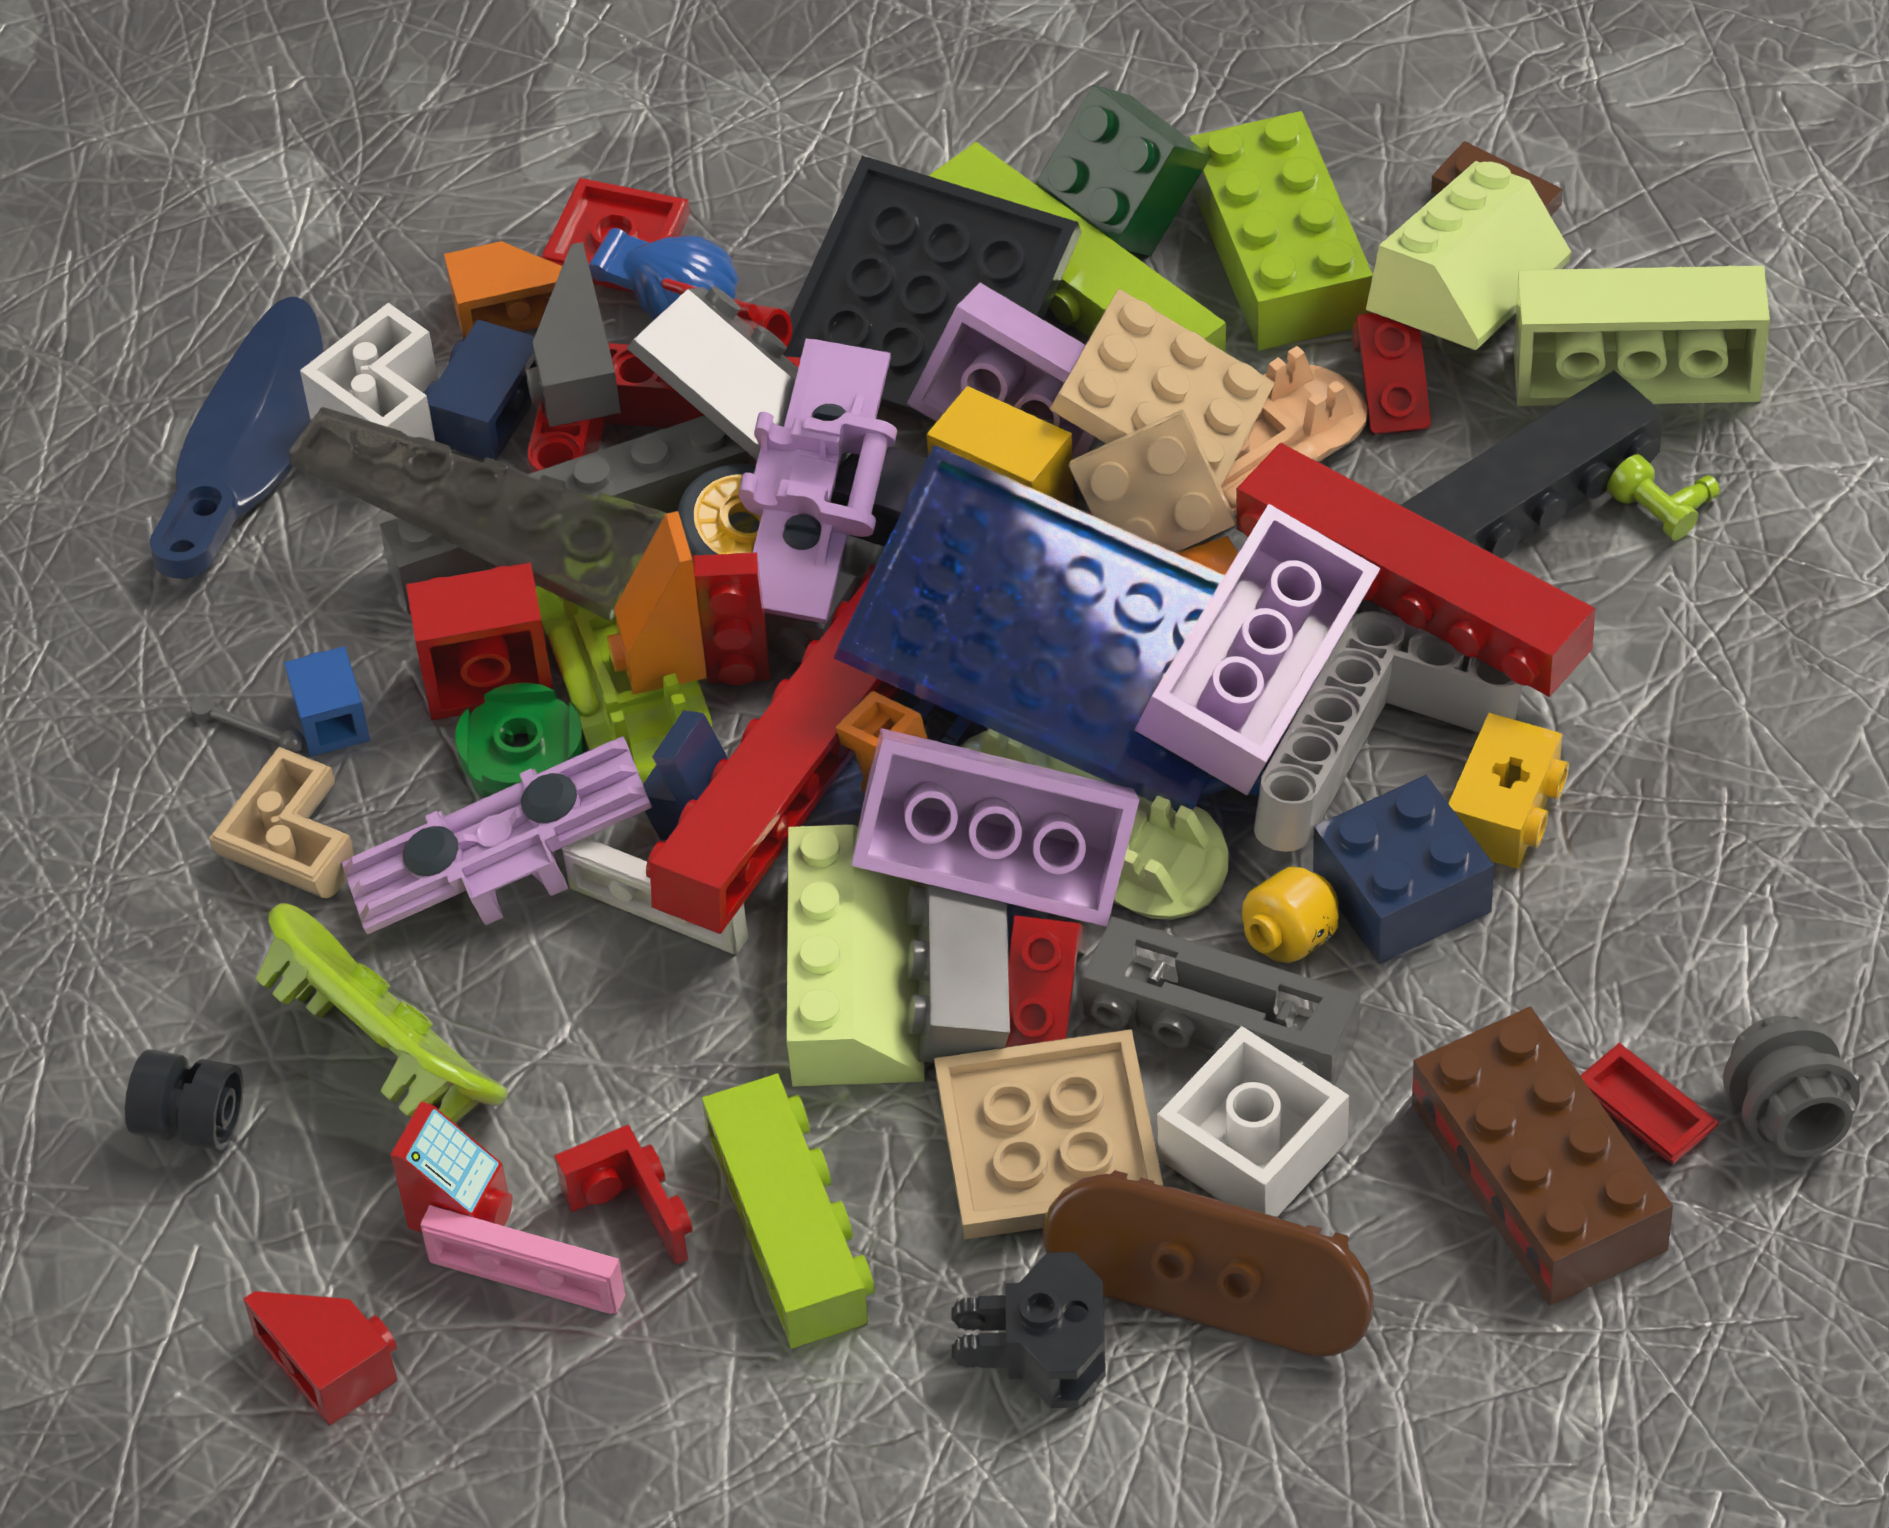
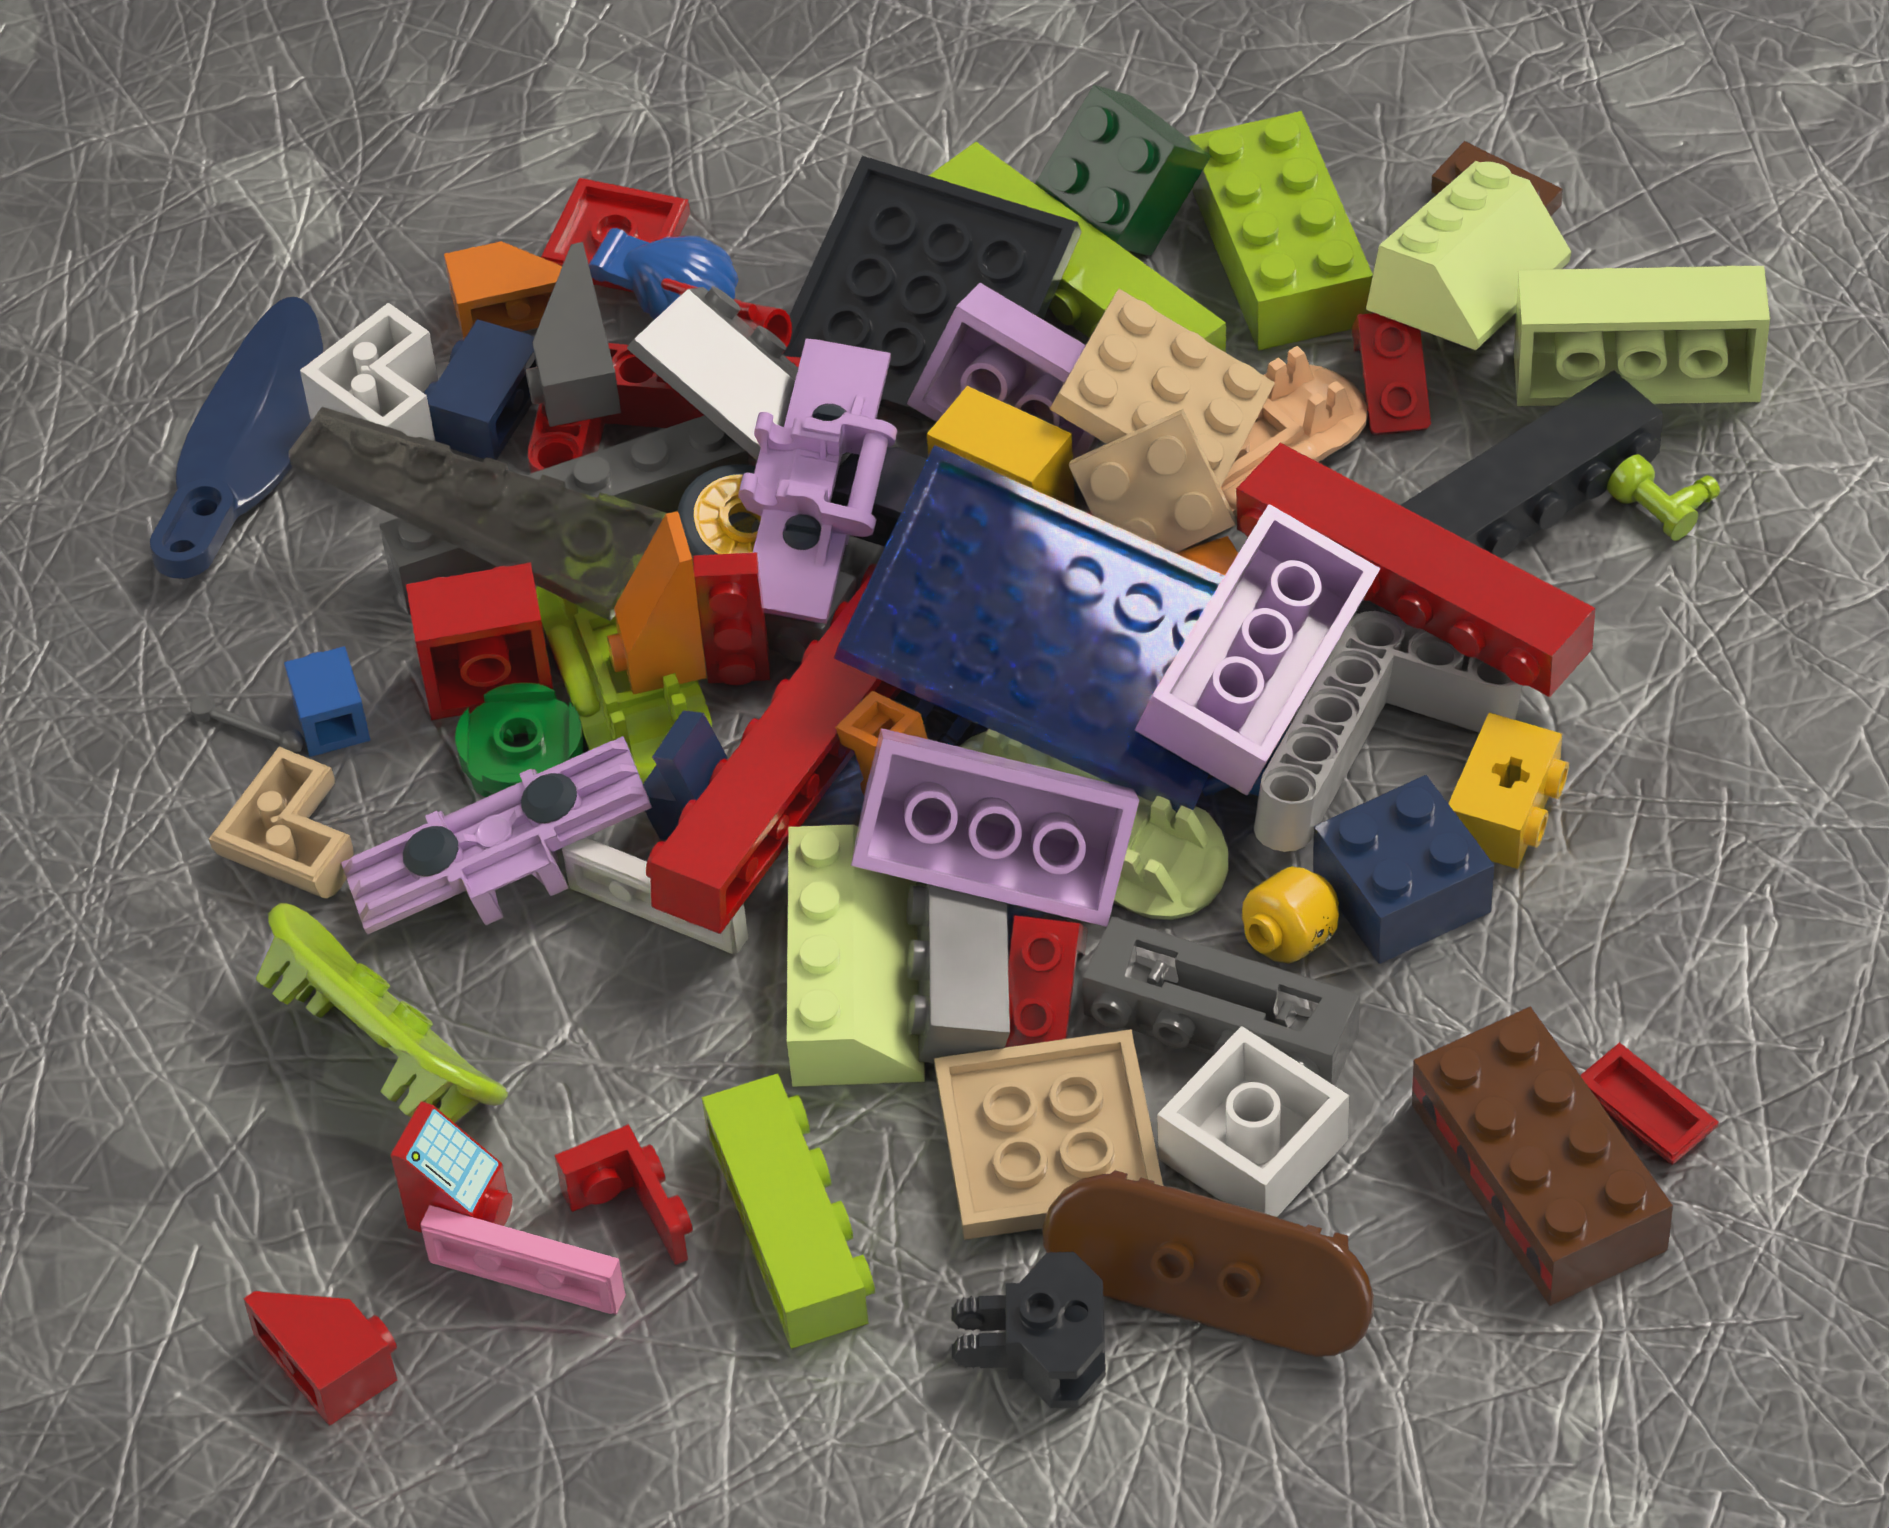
black wheel [125,1049,244,1151] -> none
dark grey piece [1723,1016,1860,1157] -> none

